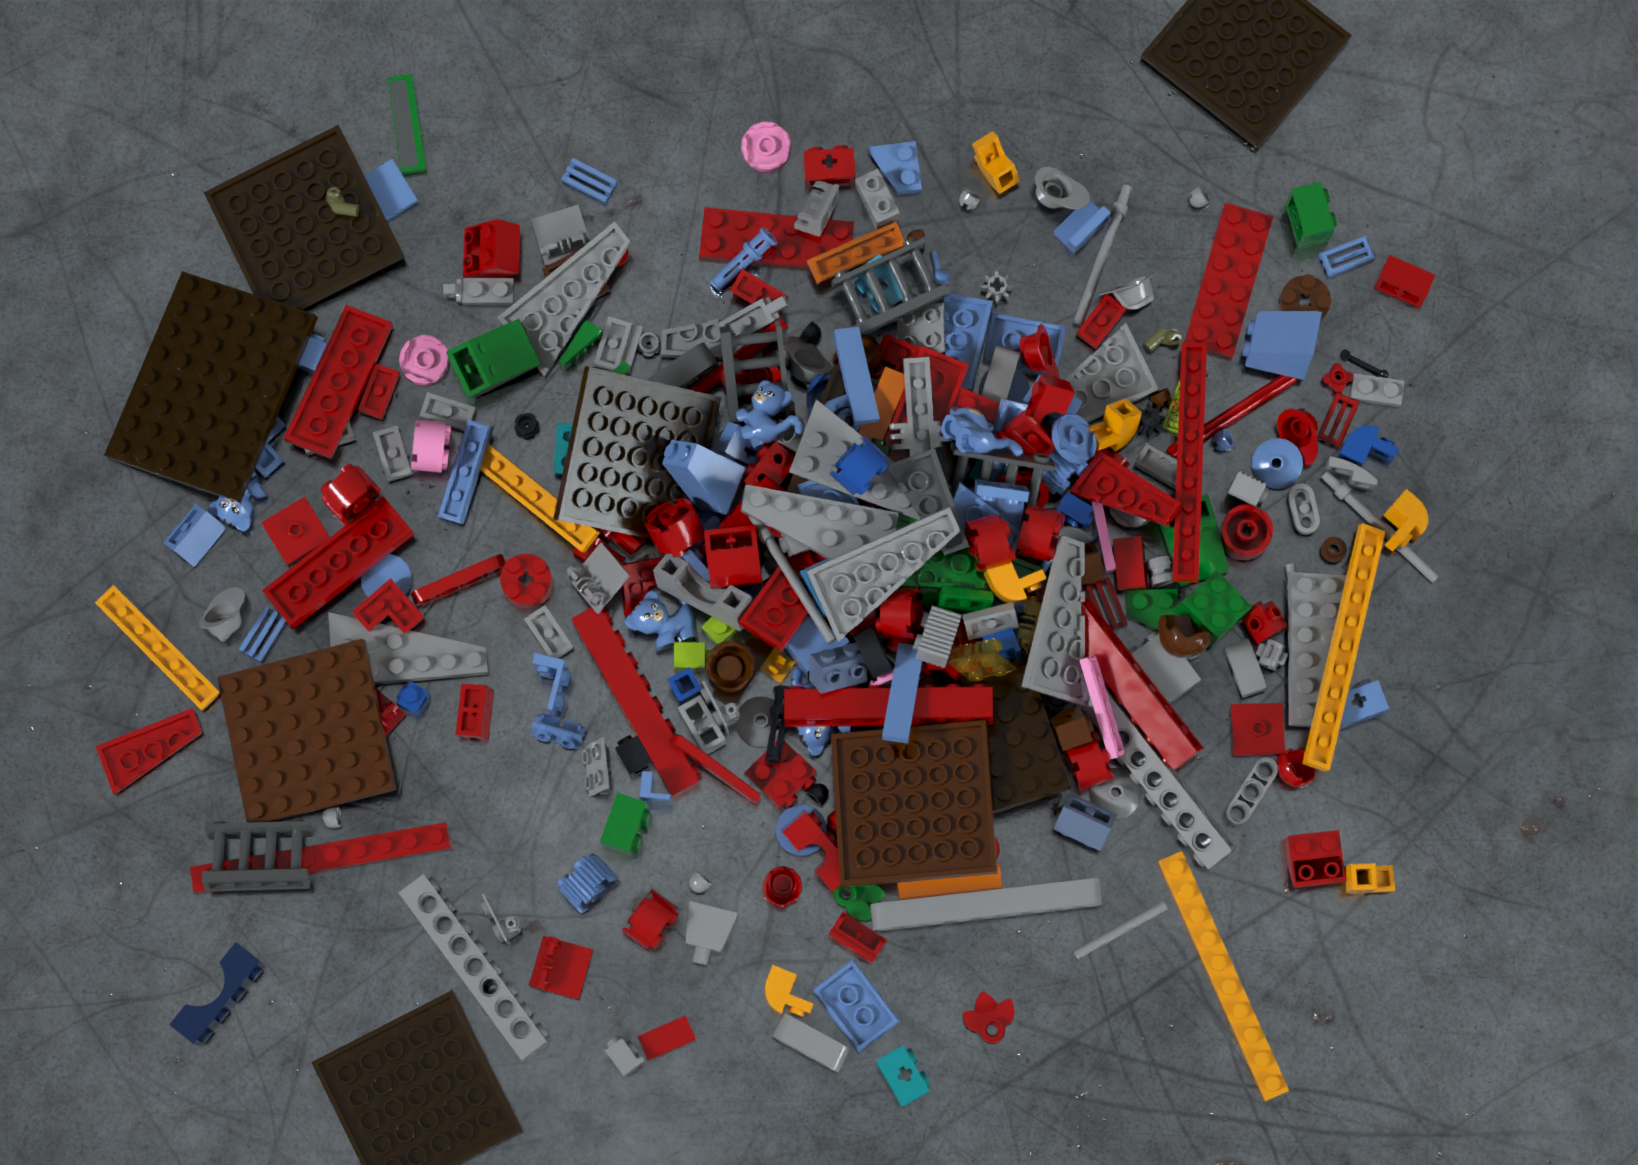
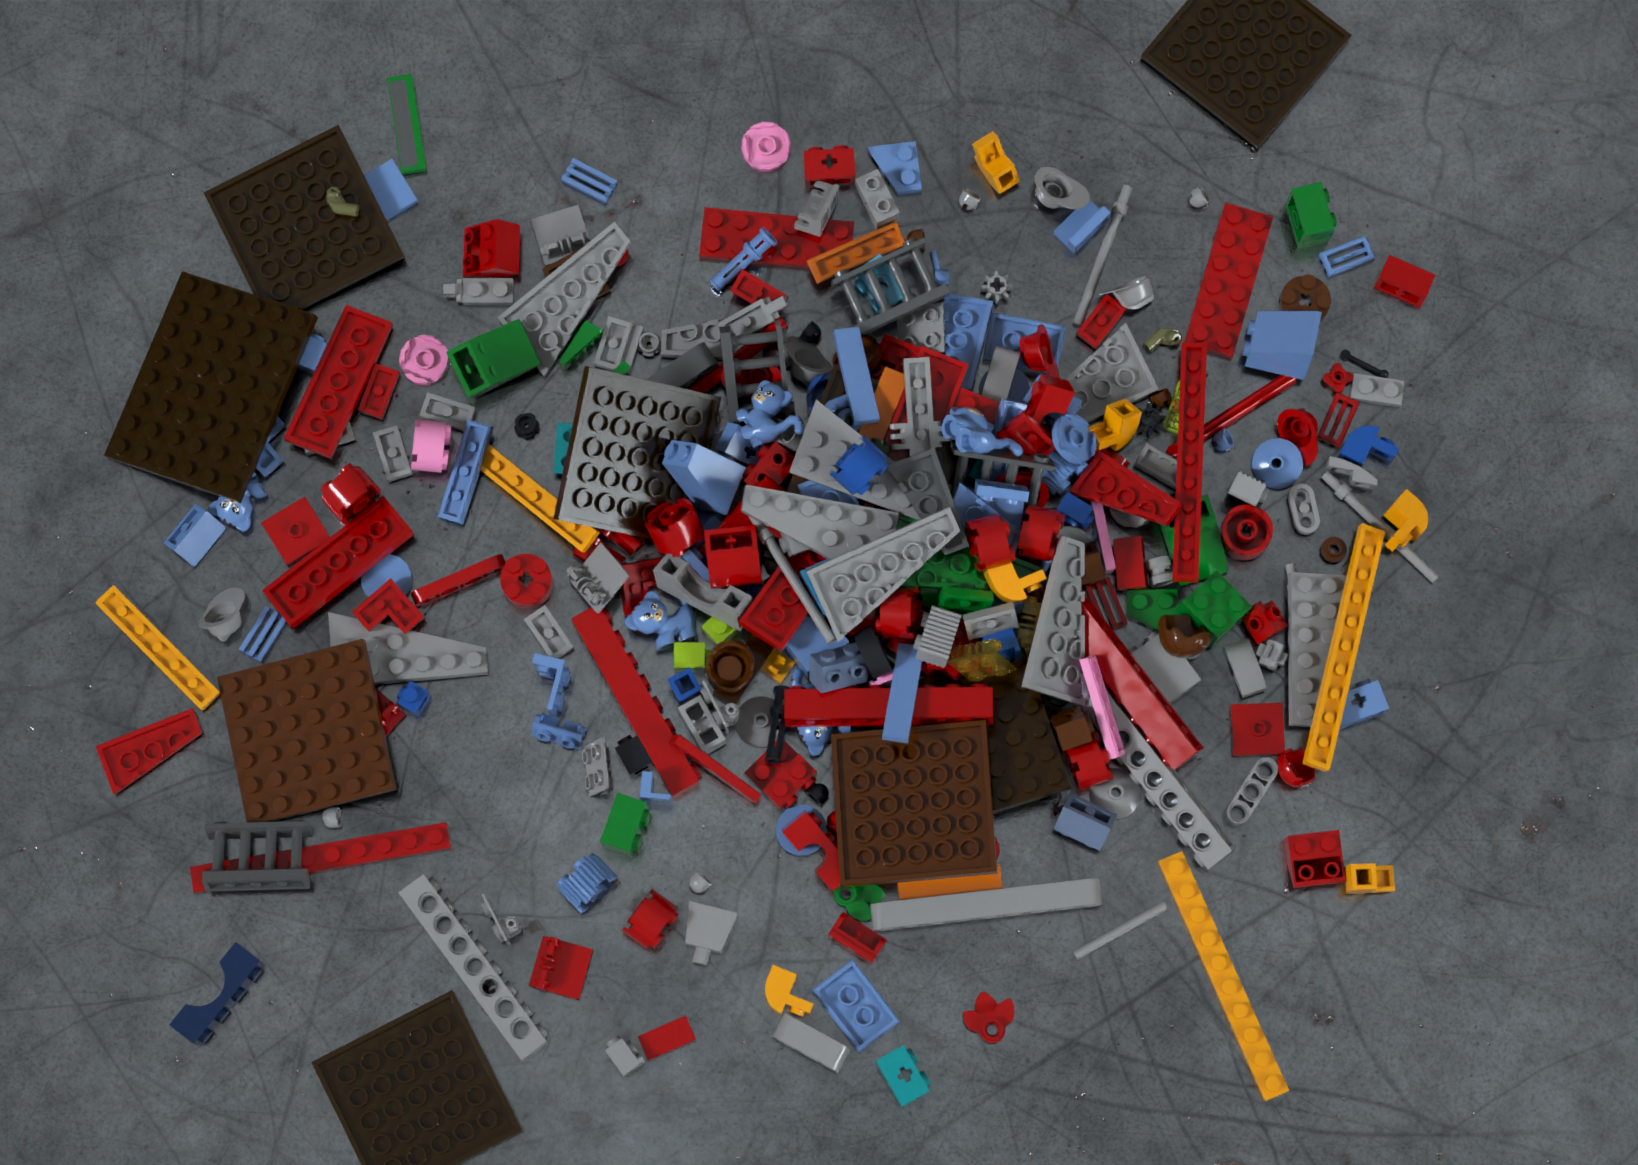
red hinge [455,684,494,741] -> none
red hair [762,866,802,907] -> none

